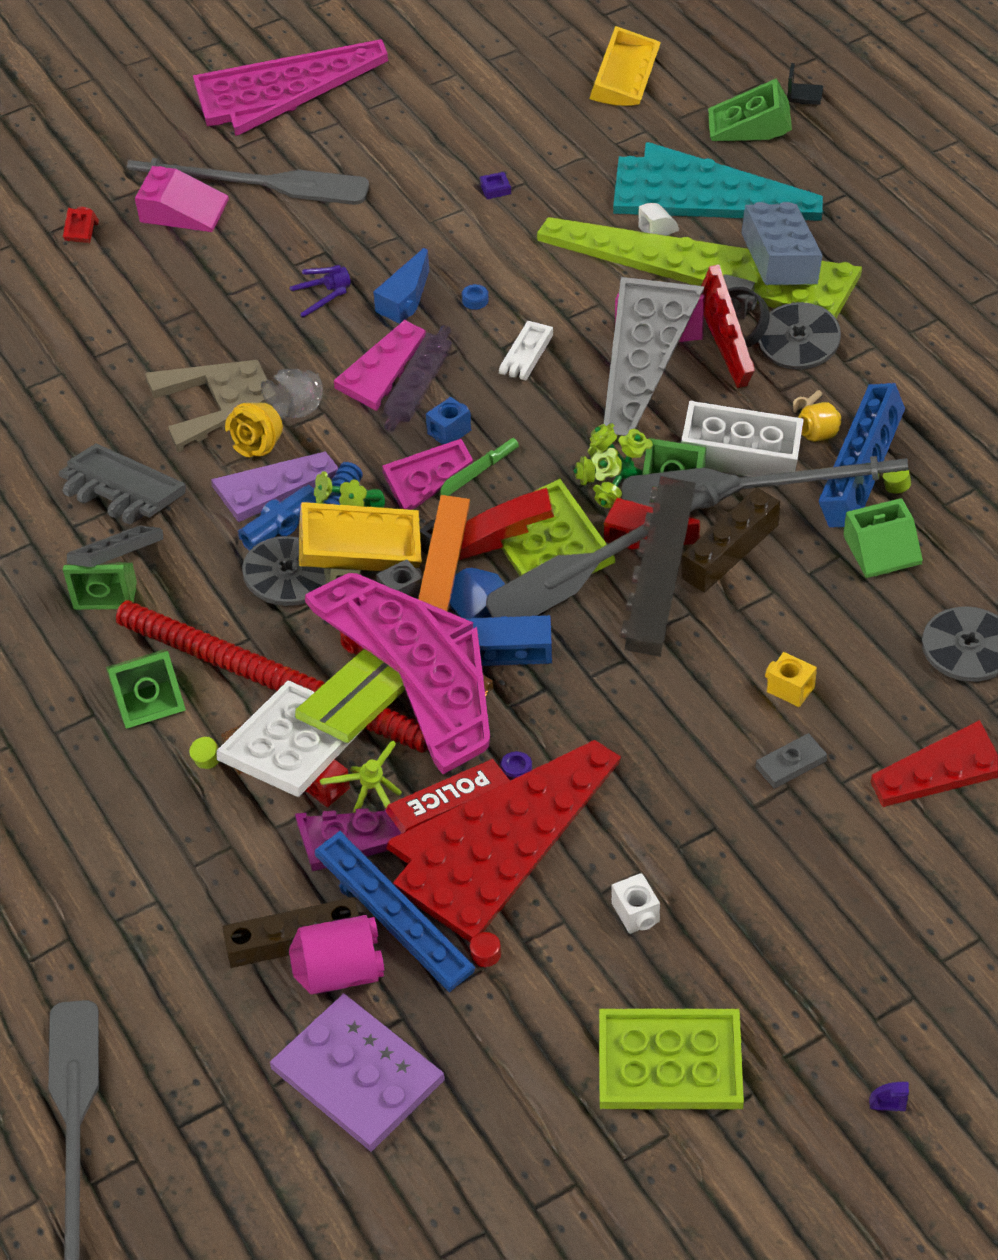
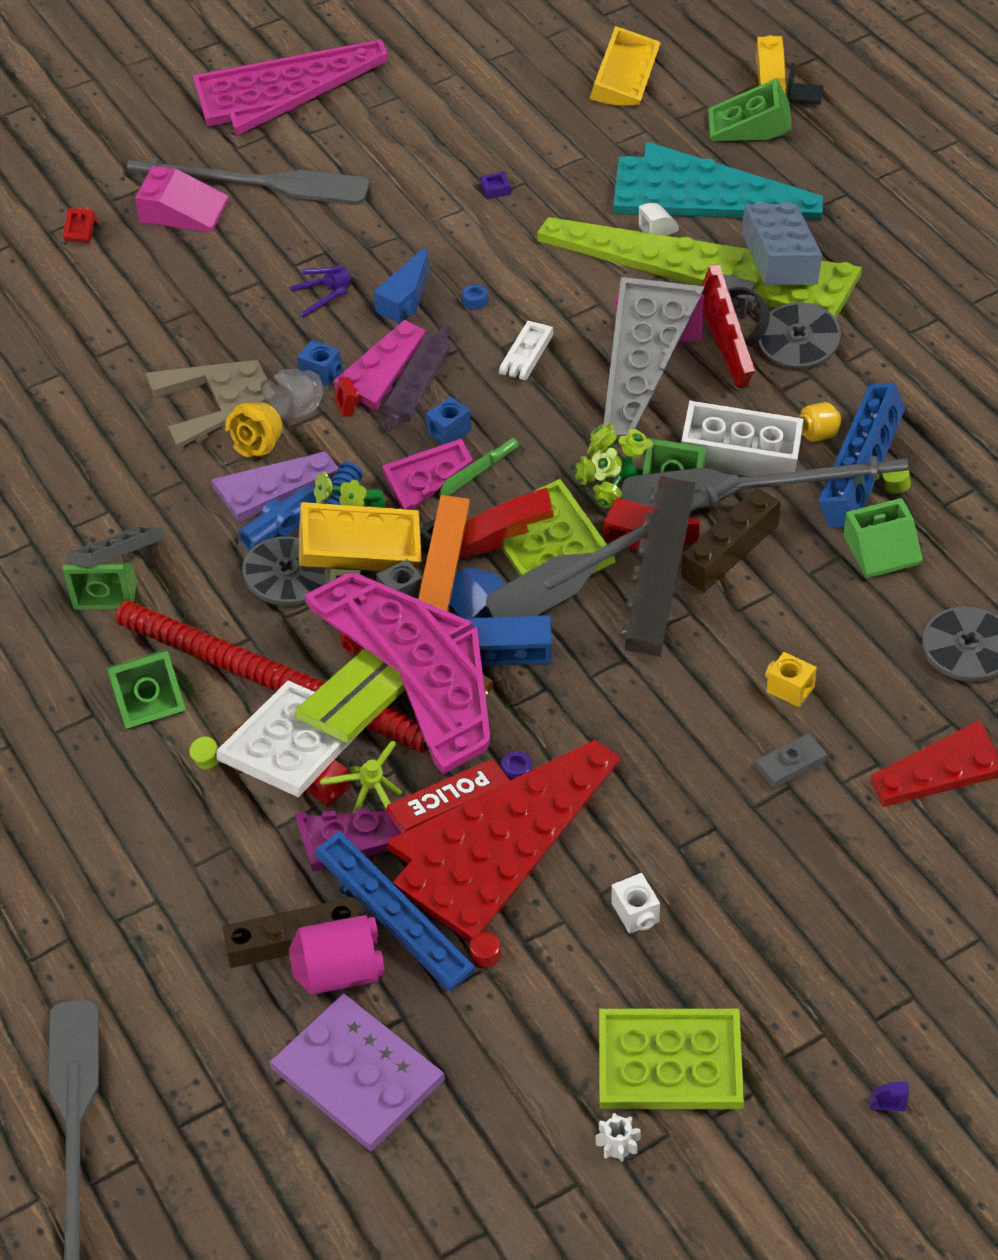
dark grey hinge [59,443,186,524] -> none
tan hand [793,390,822,413] -> none
none -> blue brick [297,340,343,387]
none -> red plate [334,377,359,417]
none -> white gear [596,1113,641,1162]
none -> yellow slope [756,35,786,94]

